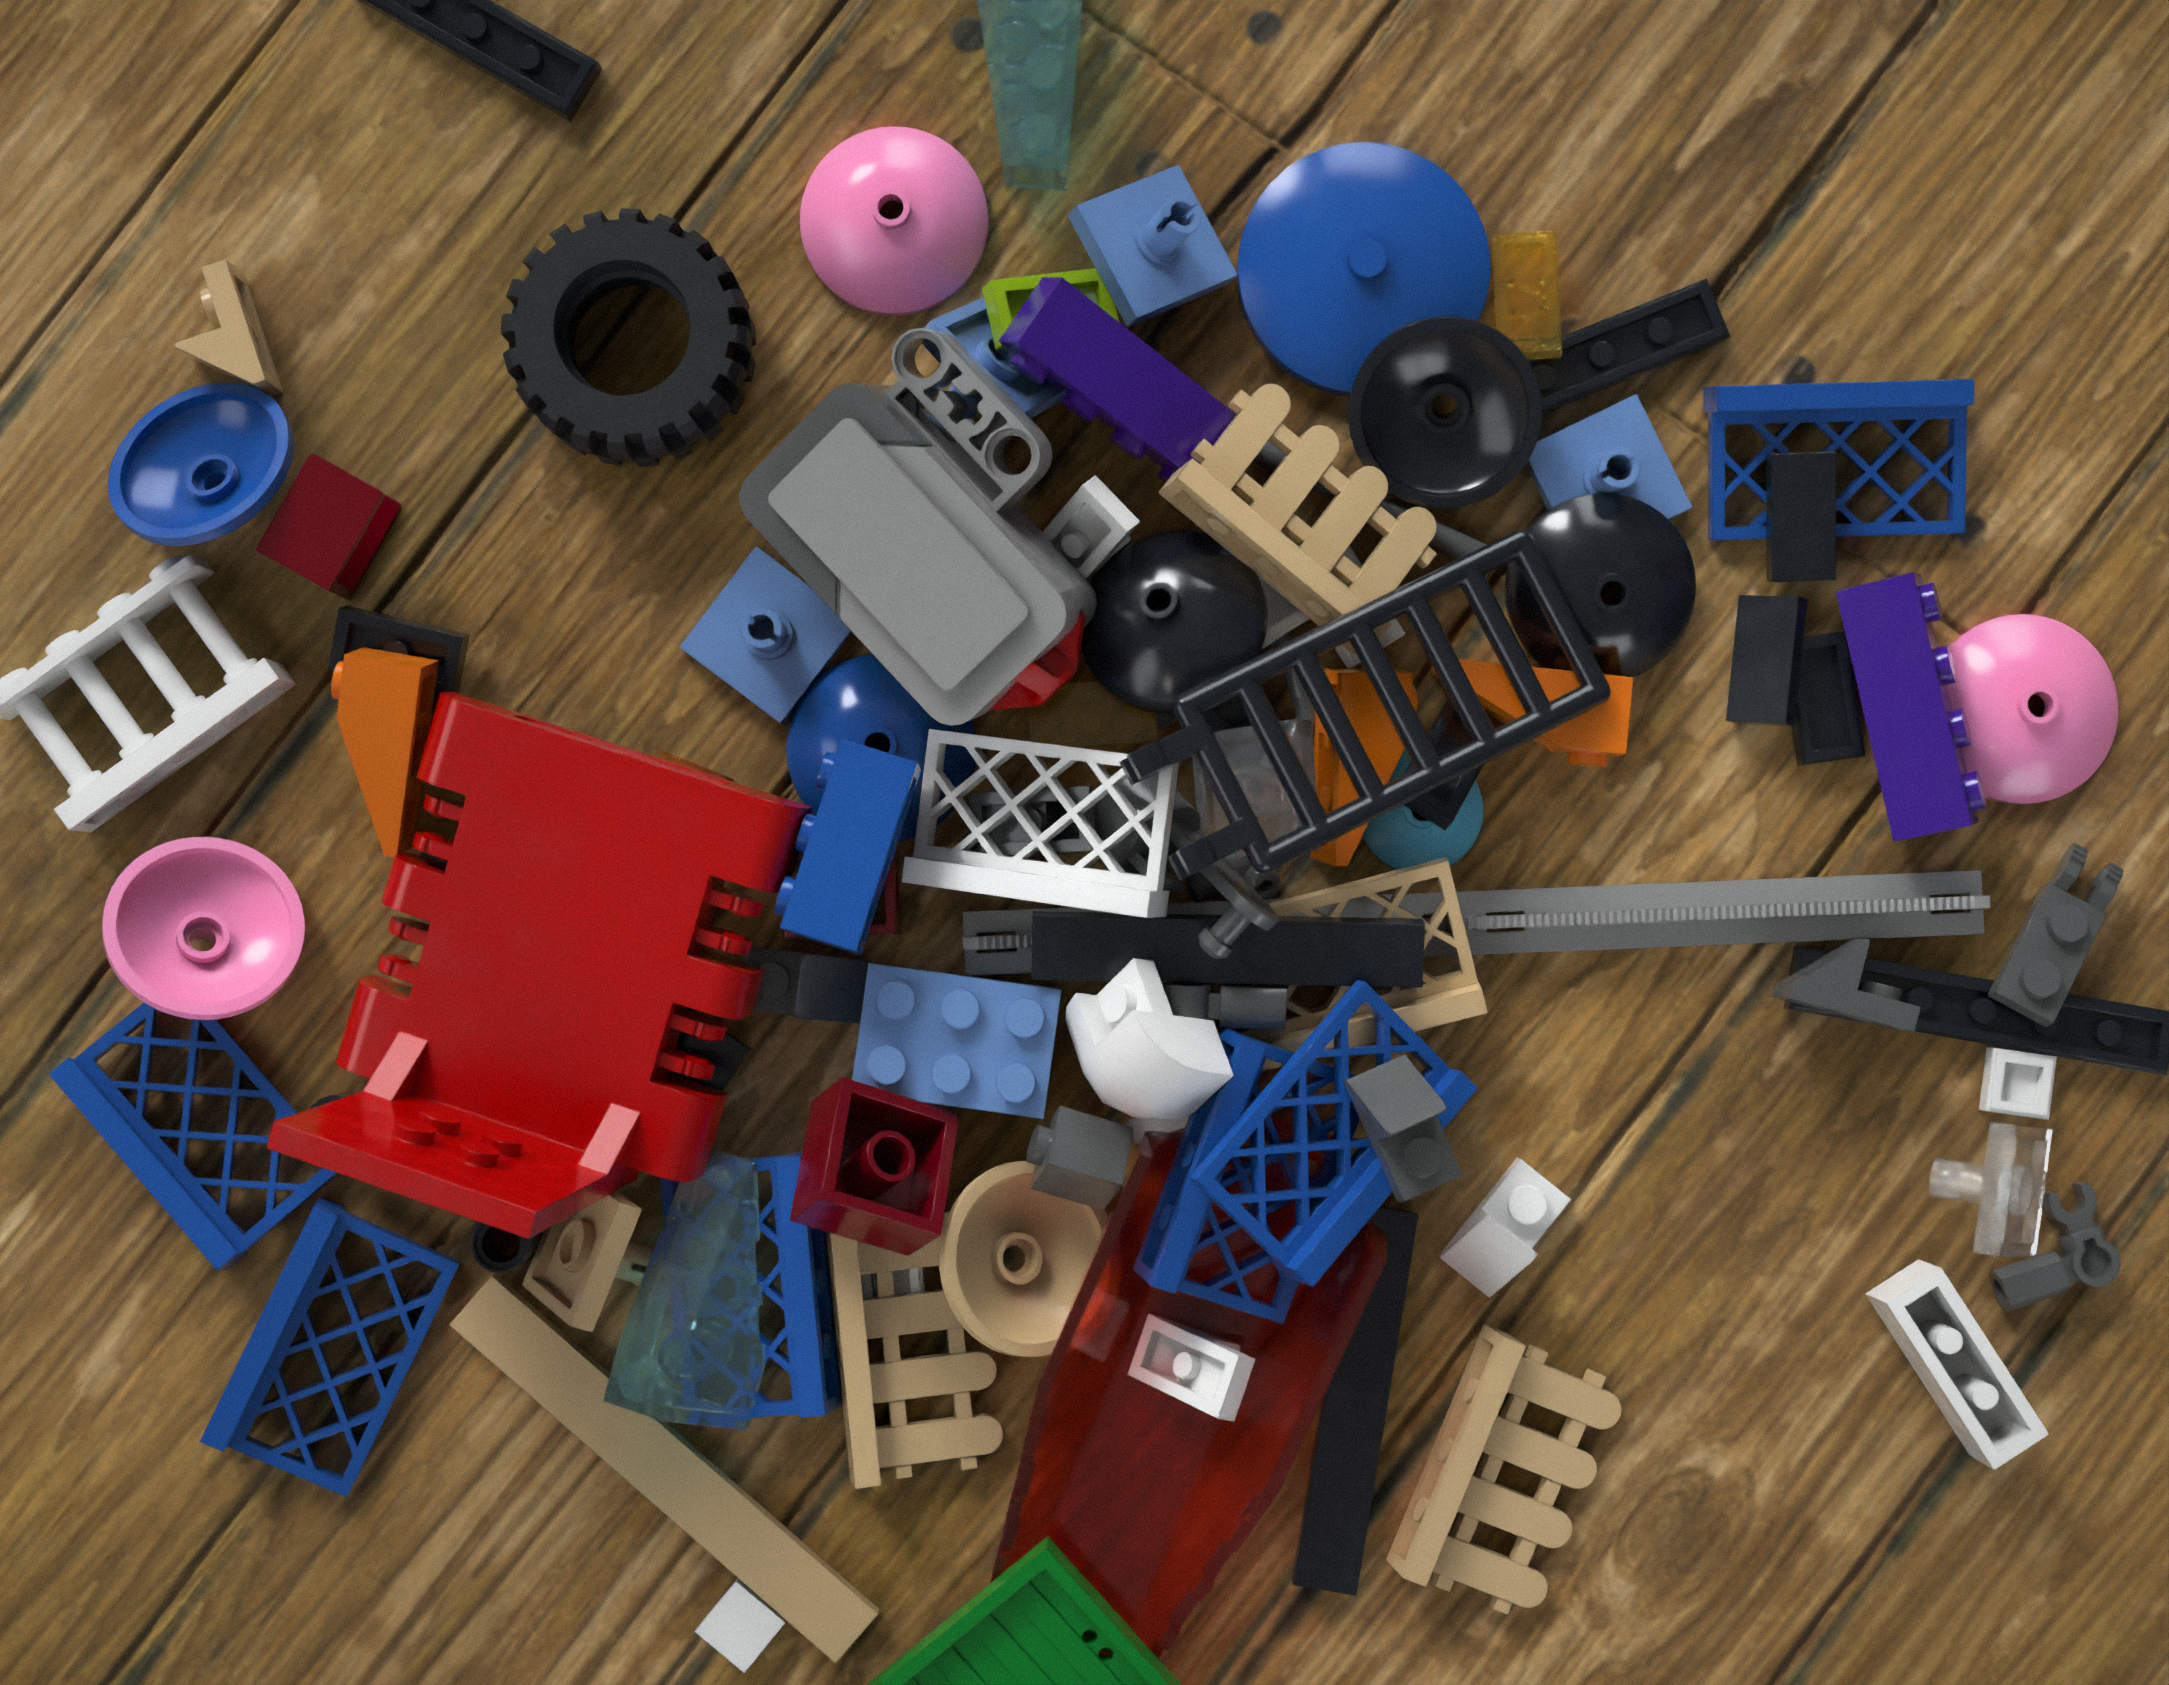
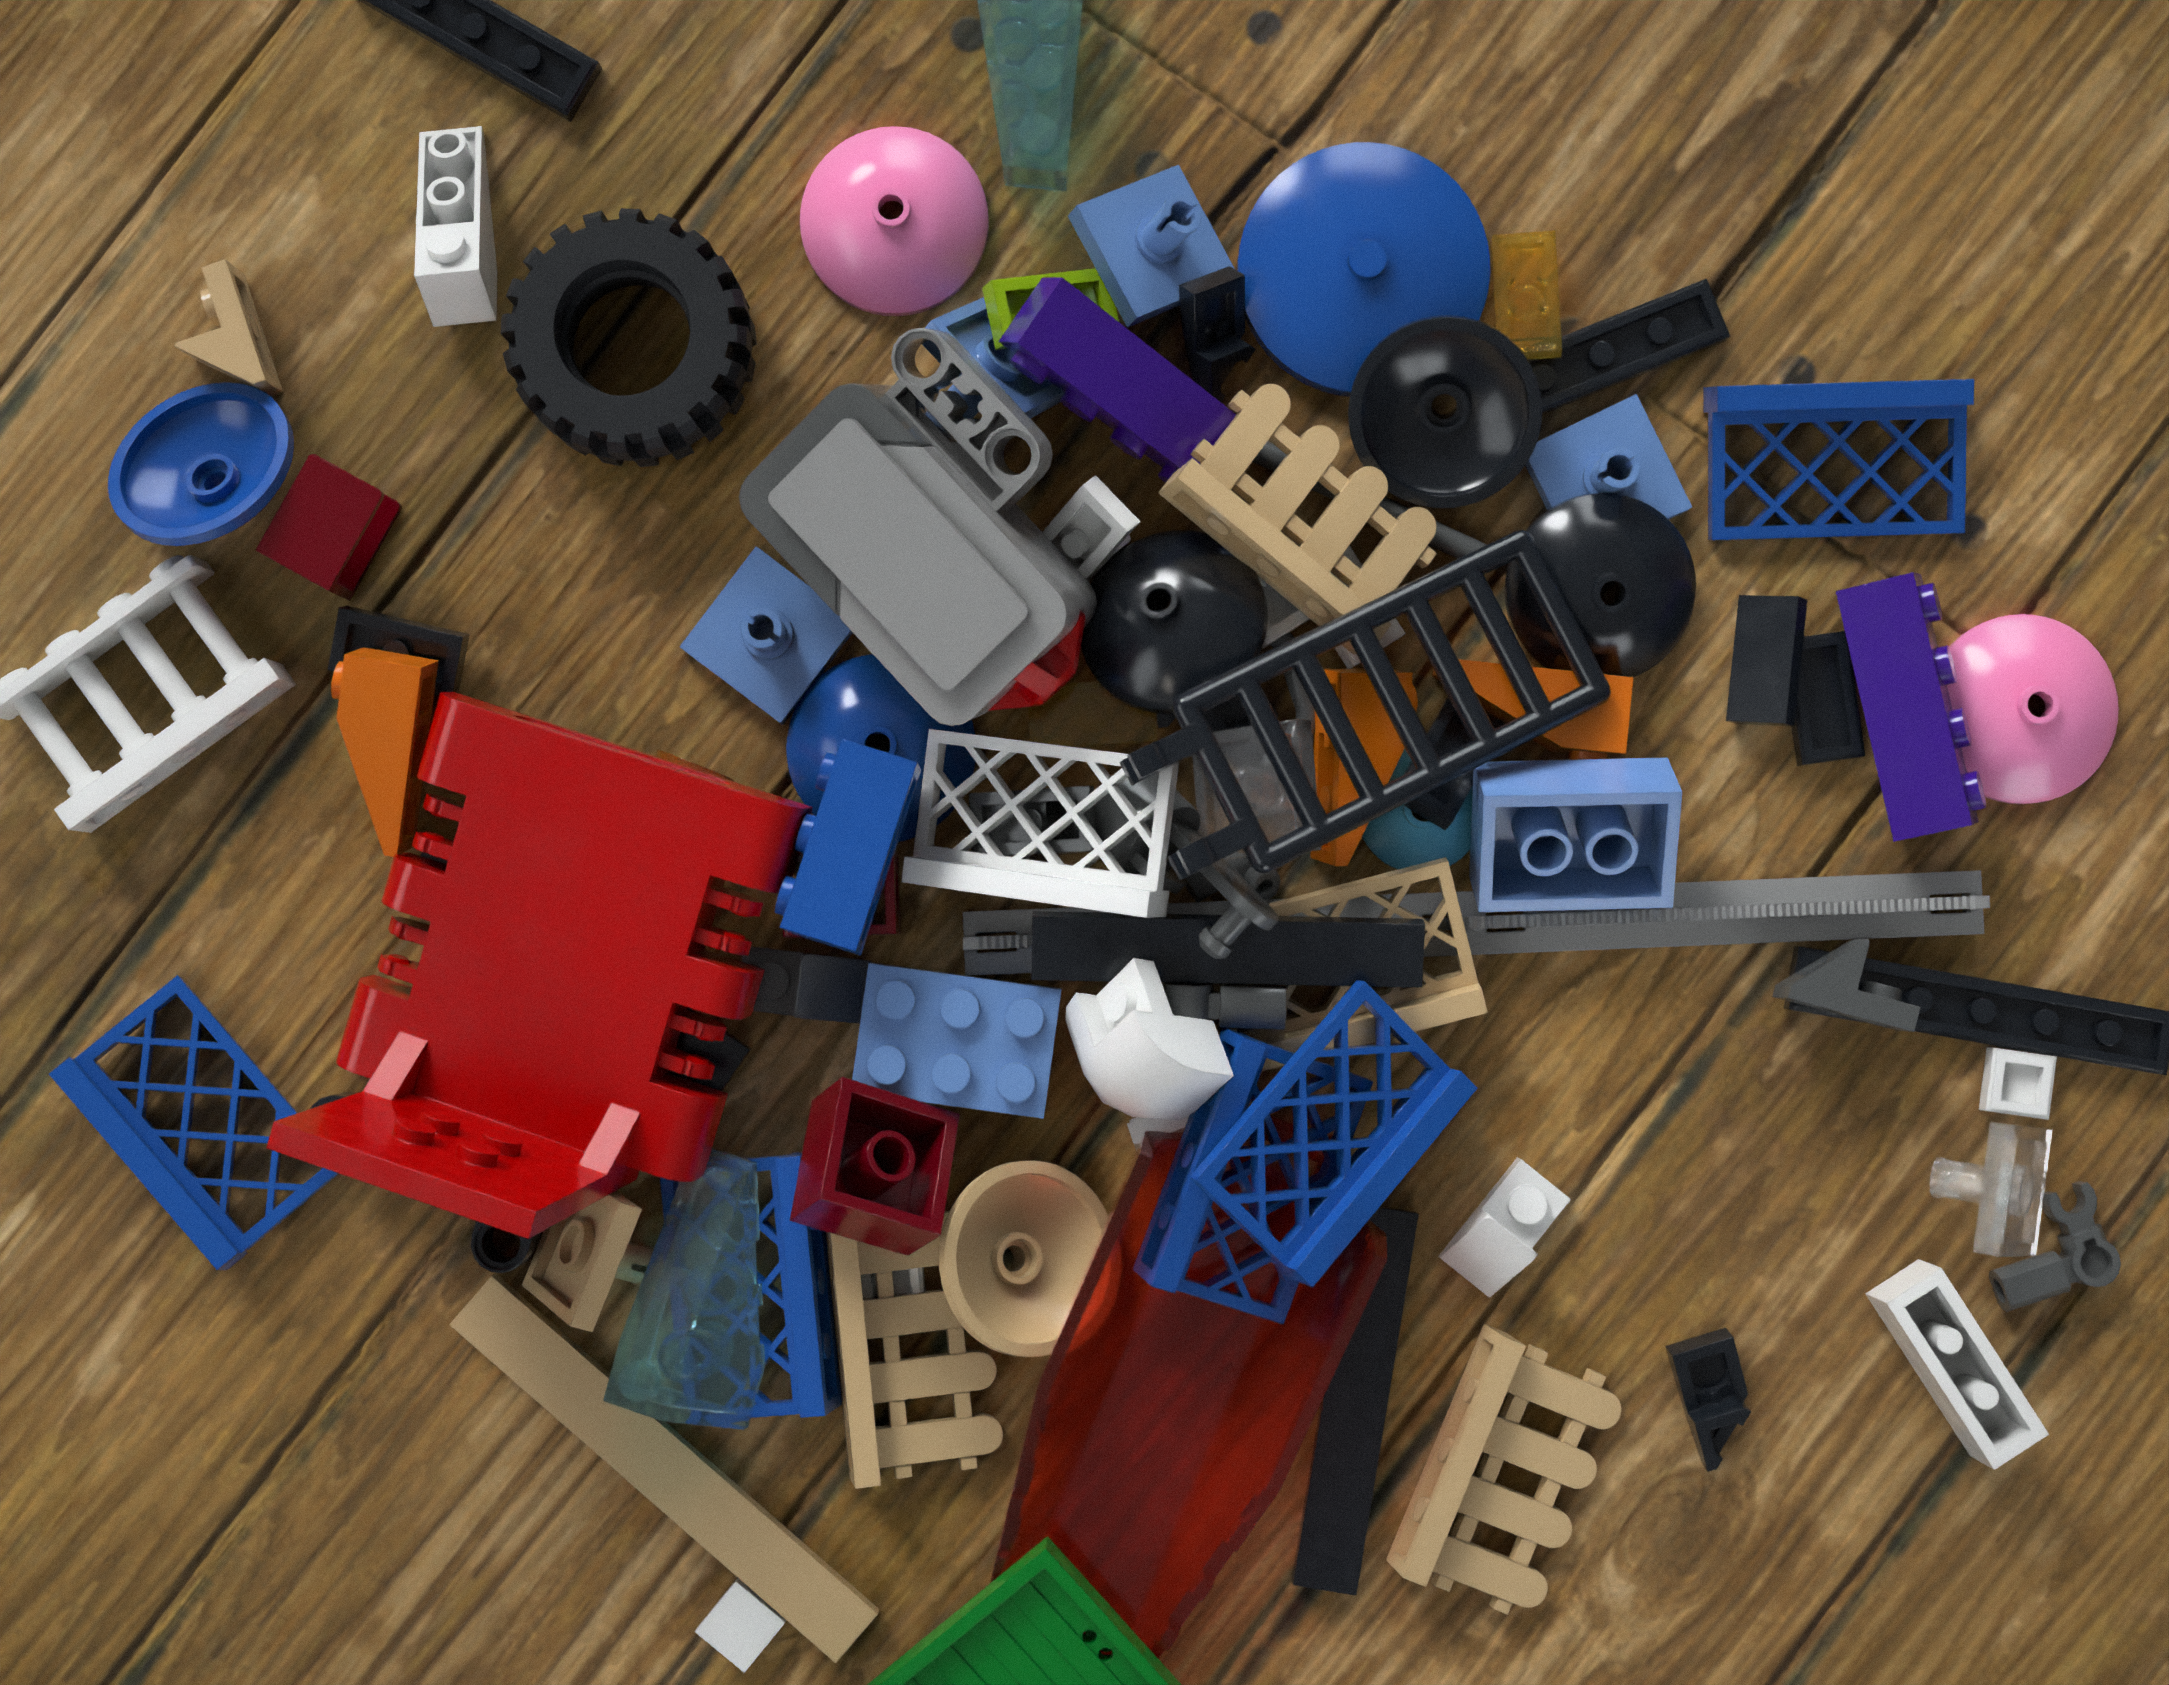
bright pink dish [102,837,305,1020] -> none
blue fence [200,1196,460,1497] -> none
dark grey brick [1026,1106,1133,1210] -> none
white slope [1127,1314,1256,1422] -> none
dark grey slope [1343,1054,1463,1203] -> none
black tile [1766,452,1836,582] -> none
dark grey hinge [1988,843,2124,1027] -> none
none -> white slope [414,126,497,327]
none -> black slope [1179,266,1256,402]
none -> medium blue brick [1469,757,1682,912]
none -> black slope [1665,1328,1751,1472]

